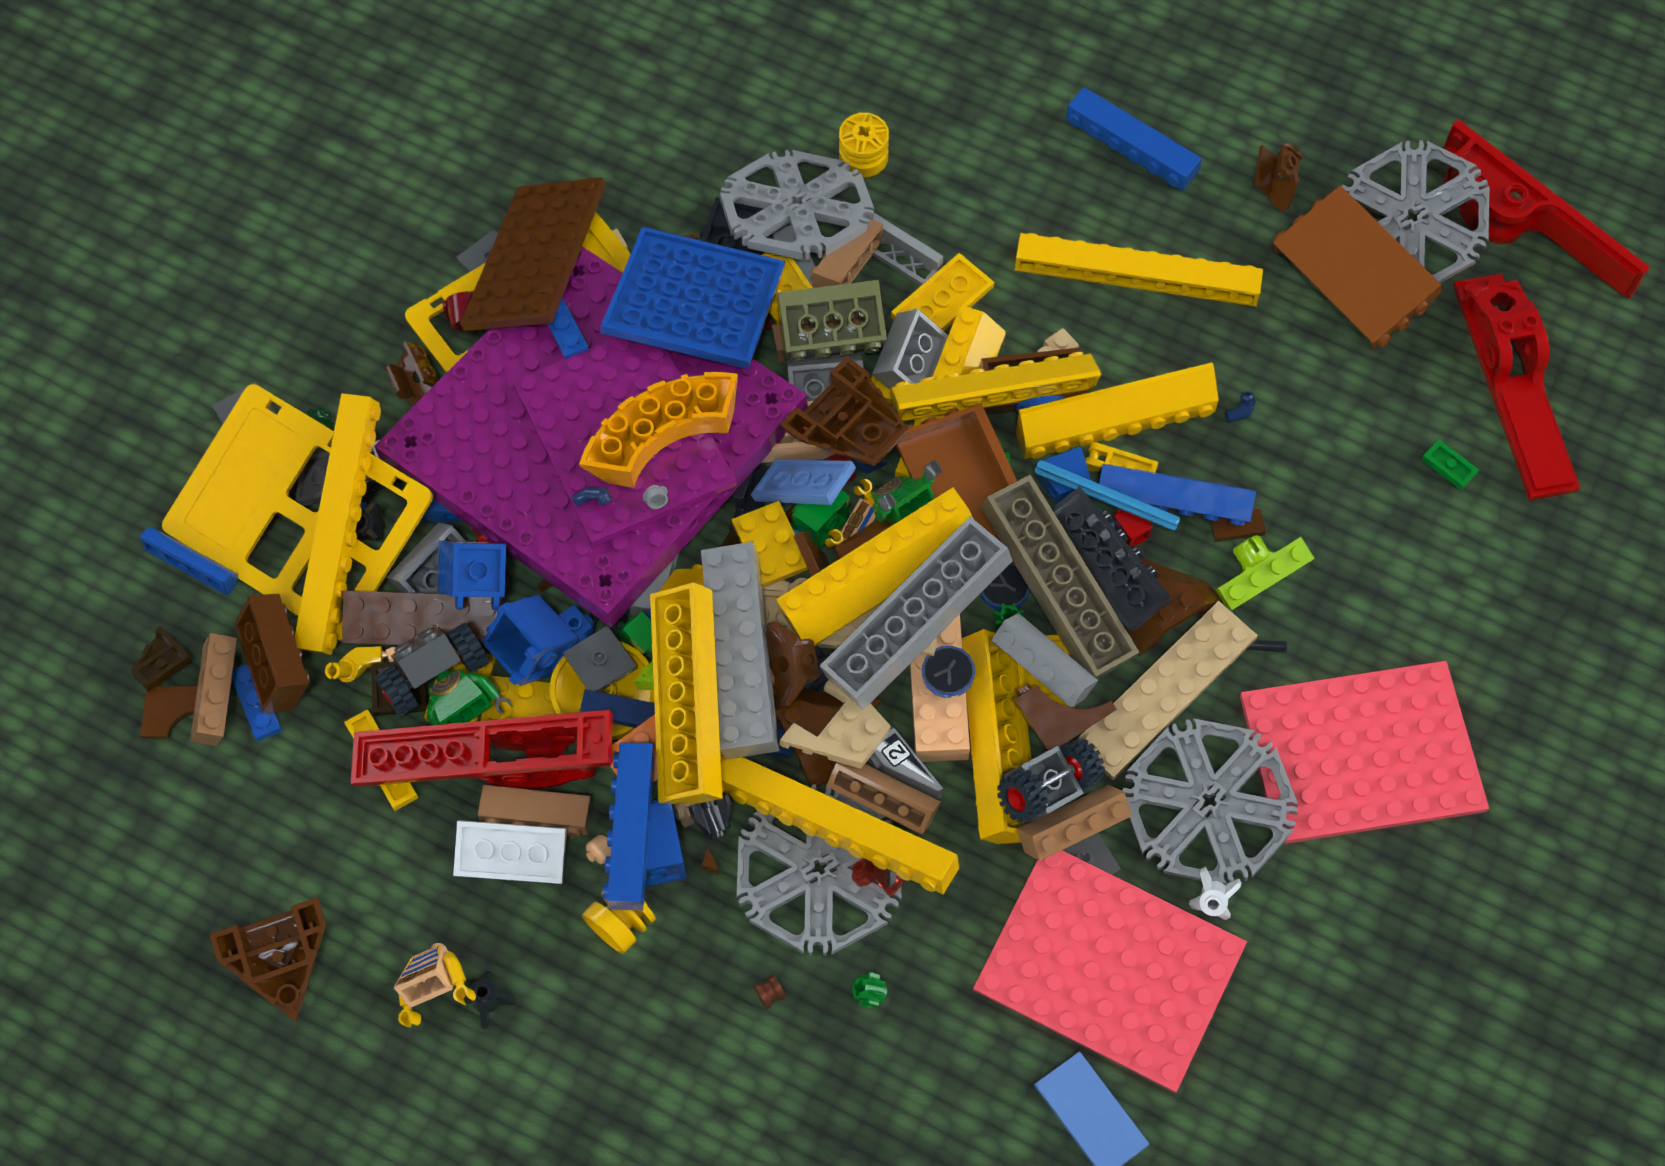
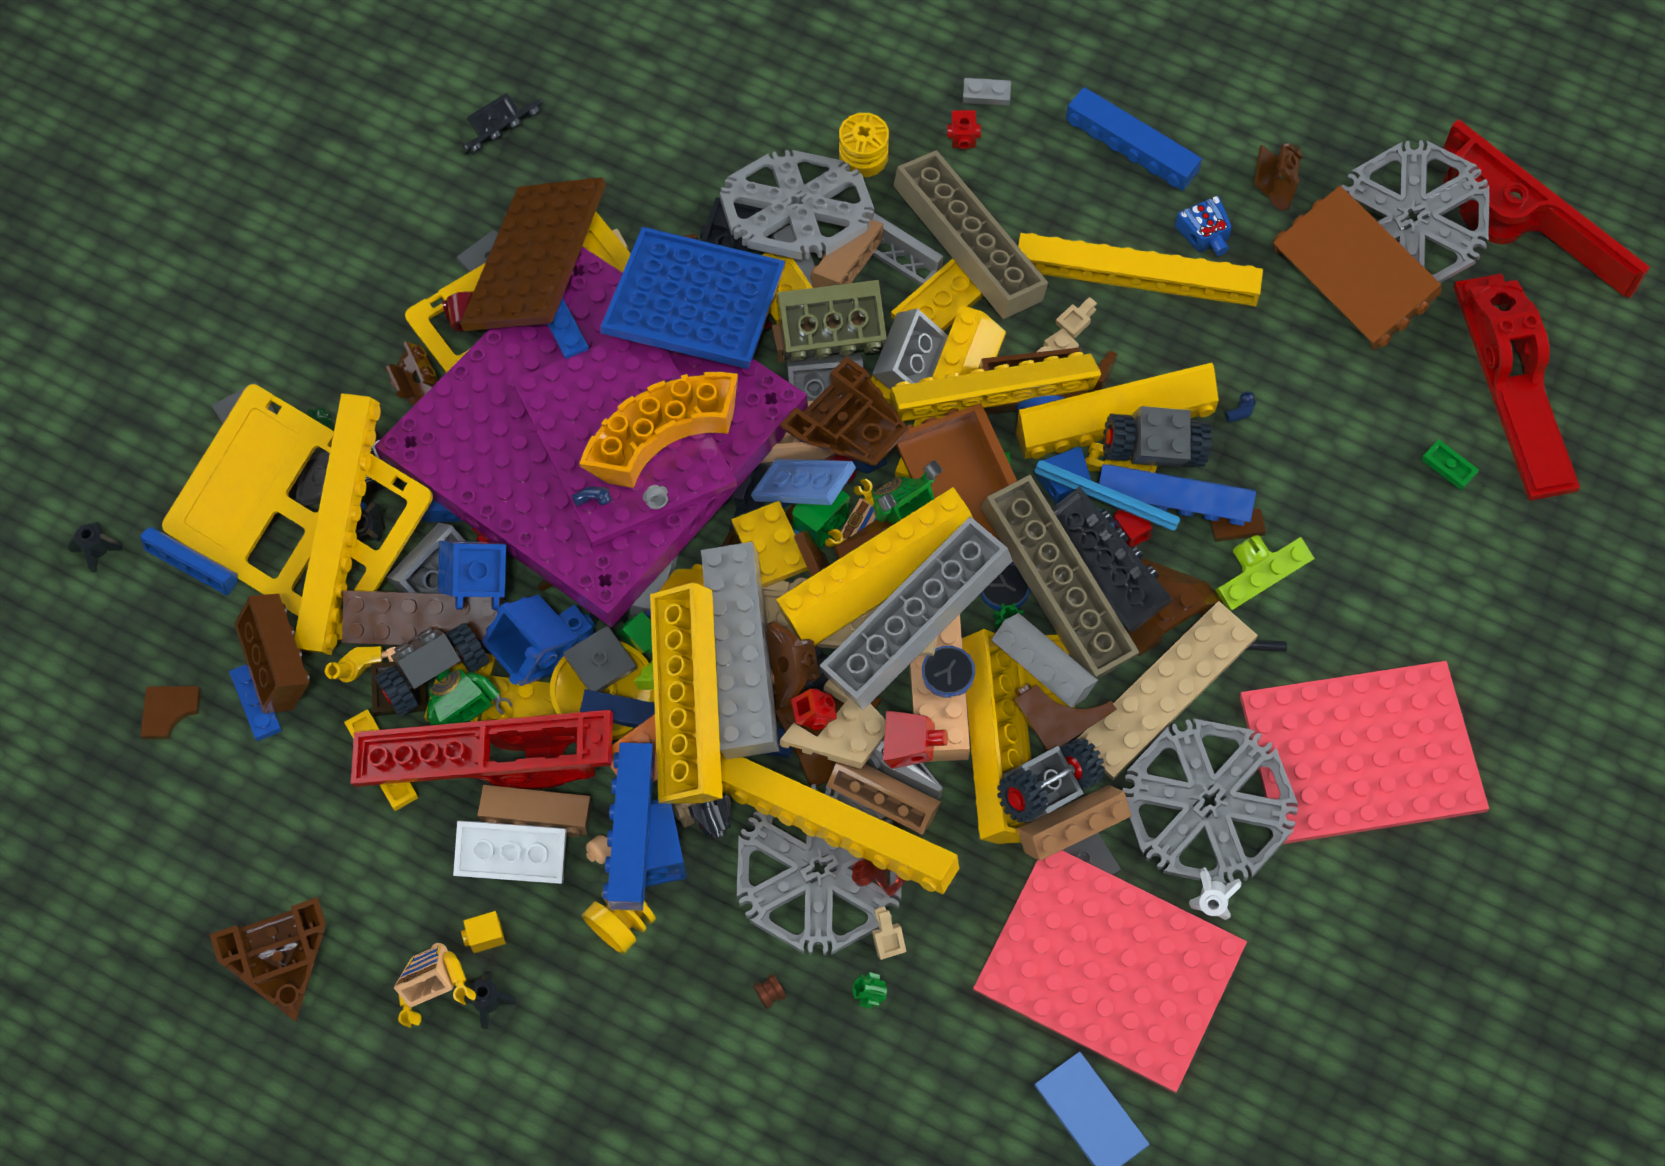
dark brown wing [131,626,192,692] -> none
medium nougat brick [190,633,237,746] -> none
reddish brown piece [702,848,719,875] -> none
none -> black brick [68,522,122,572]
none -> black bracket [461,93,544,154]
none -> yellow brick [461,911,506,953]
none -> red brick [791,689,837,730]
none -> tan plate [872,906,907,960]
none -> torso [883,711,948,769]
none -> dark tan brick [893,150,1048,319]
none -> red brick [947,110,981,149]
none -> light grey plate [963,78,1011,106]
none -> tan plate [1056,297,1097,339]
none -> reddish brown tile [1091,350,1118,392]
none -> brick [1103,406,1212,468]
none -> blue torso [1175,196,1232,256]

